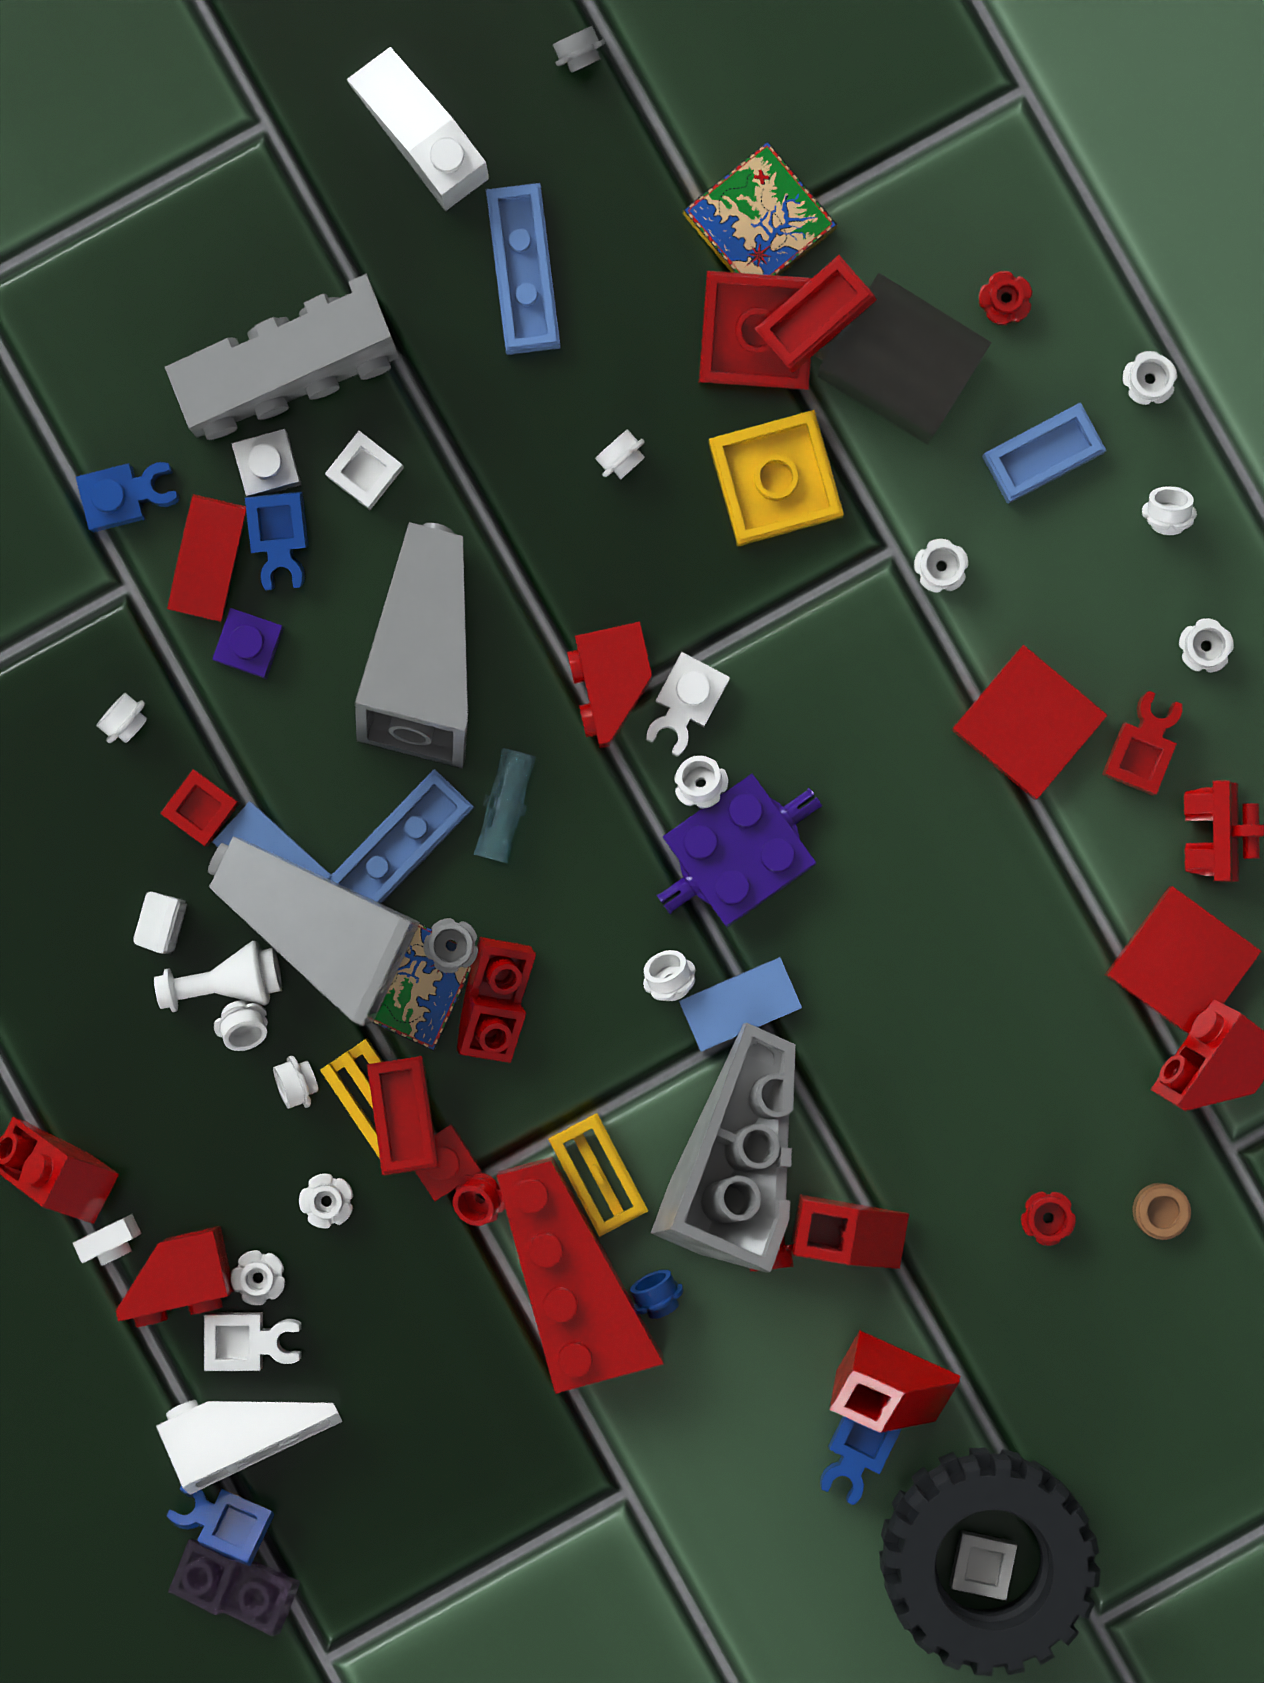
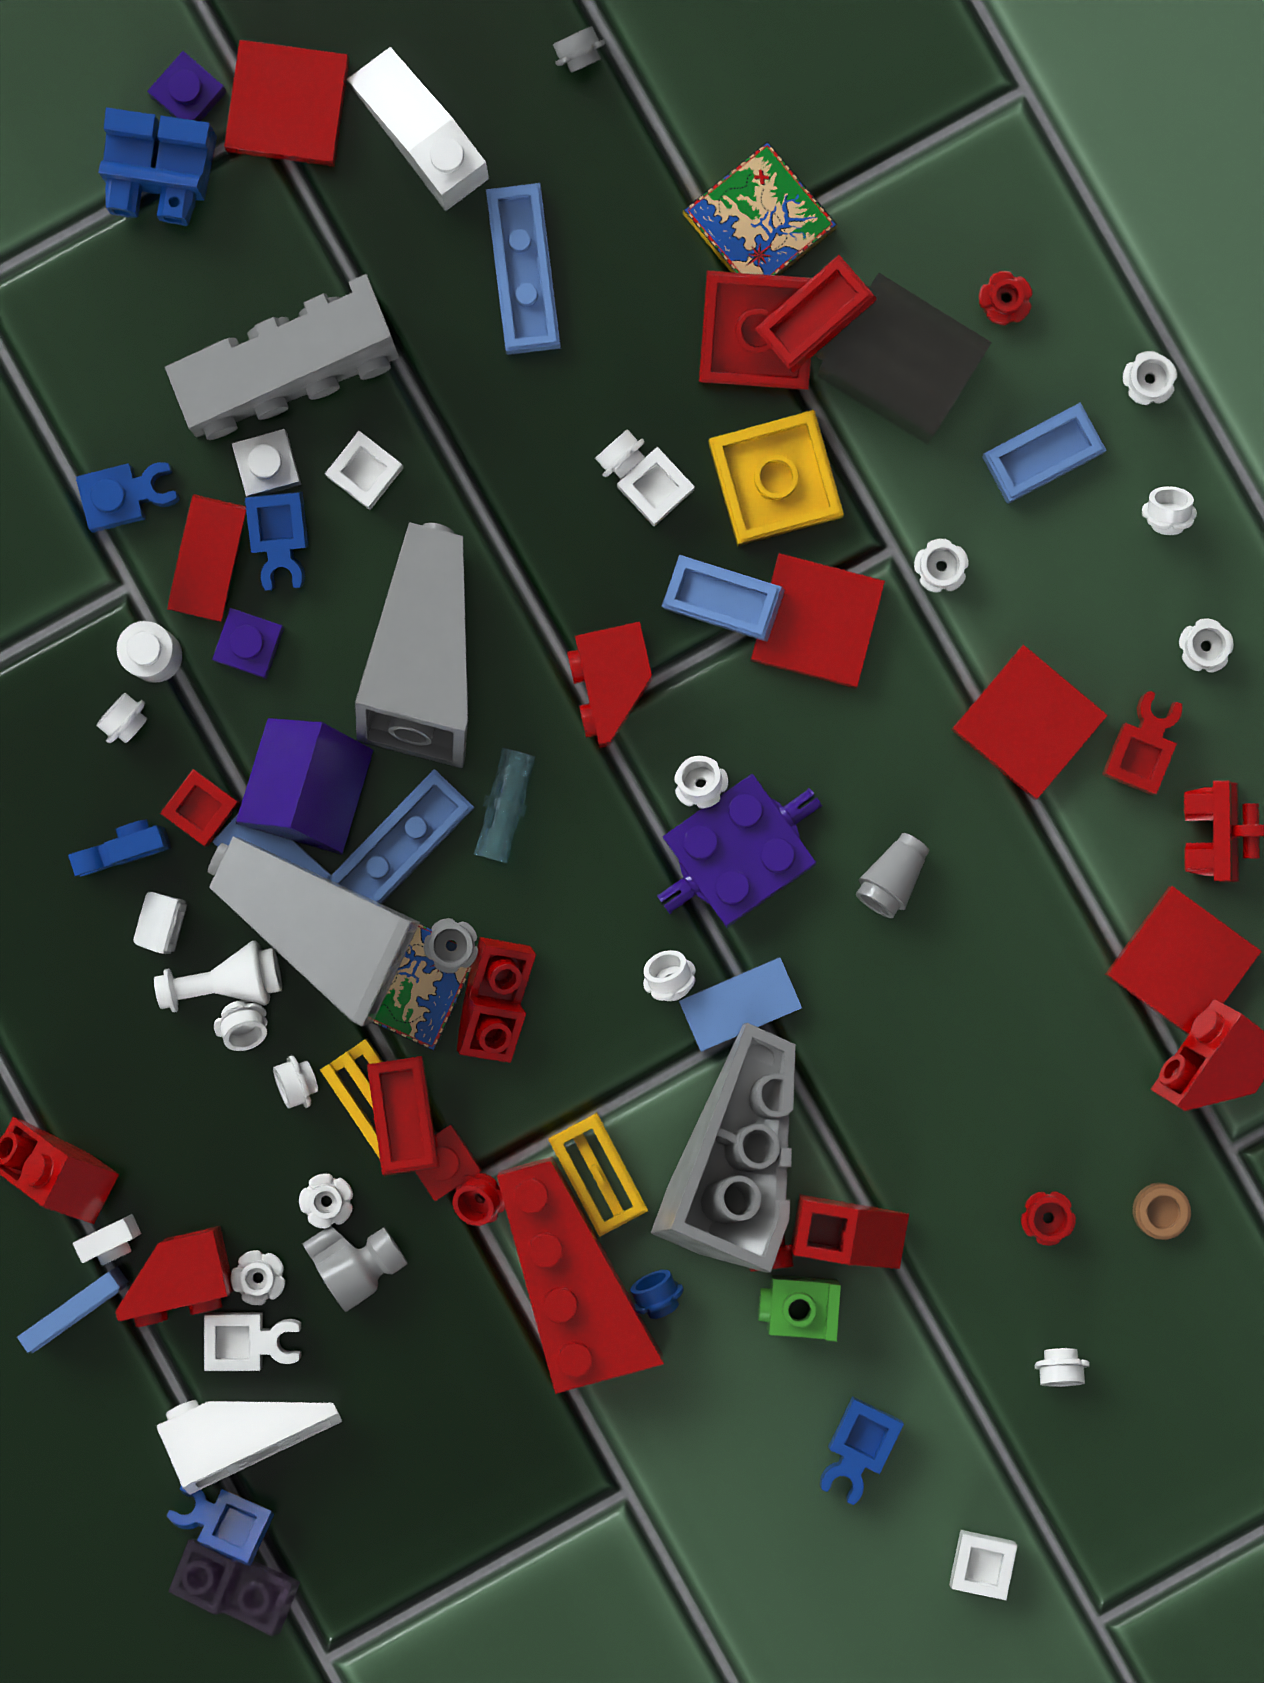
white plate [646,652,730,756] -> none
red slope [829,1330,960,1433] -> none
black tyre [879,1447,1101,1677] -> none
none -> medium blue tile [17,1266,129,1353]
none -> blue plate [68,819,171,877]
none -> blue hips [98,107,217,226]
none -> white brick [117,621,182,683]
none -> dark purple plate [147,51,227,121]
none -> red tile [224,40,349,166]
none -> dark purple slope [236,718,374,855]
none -> light grey piece [303,1226,408,1312]
none -> white plate [617,447,695,527]
none -> medium blue tile [662,555,785,642]
none -> red tile [750,553,885,688]
none -> bright green brick [758,1274,841,1341]
none -> light grey cone [856,833,929,918]
none -> white plate [1035,1348,1090,1387]

